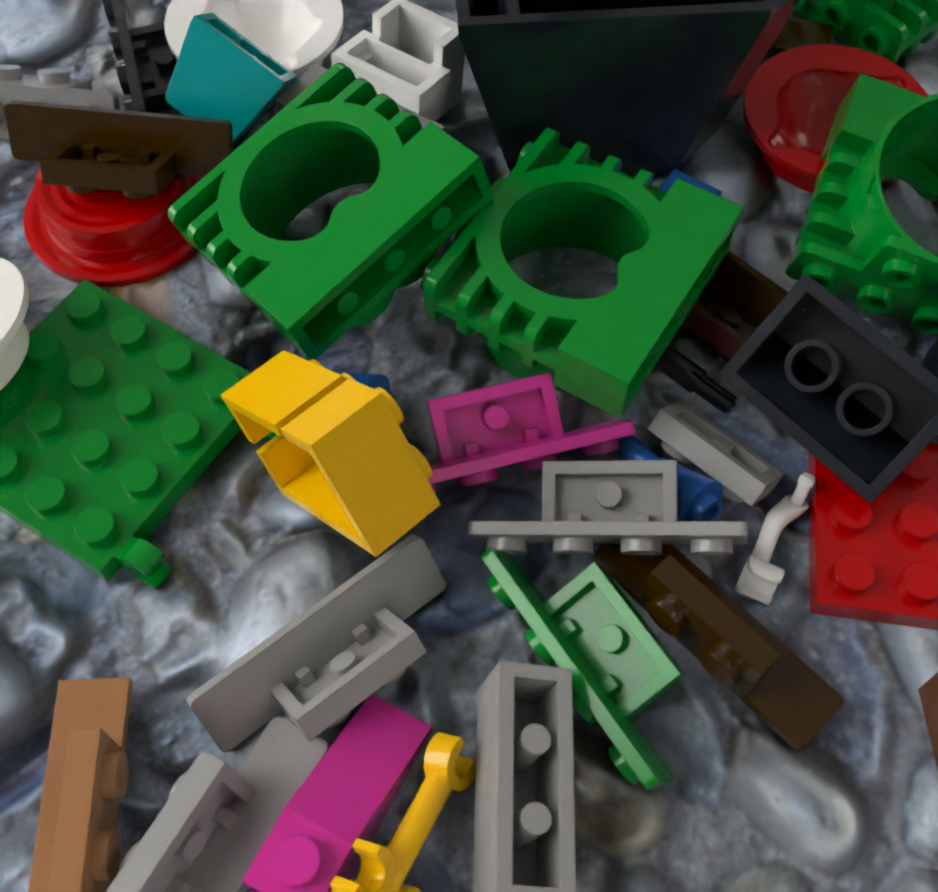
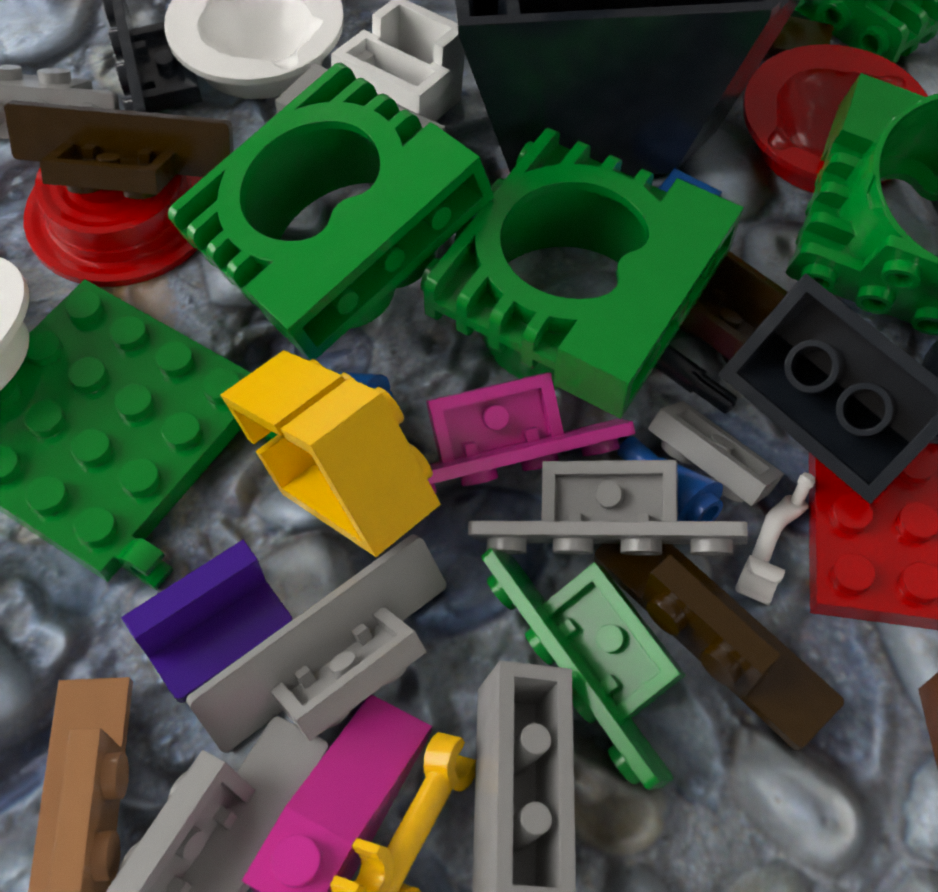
teal torso [165,13,298,144] -> none
none -> dark purple panel [121,539,293,703]

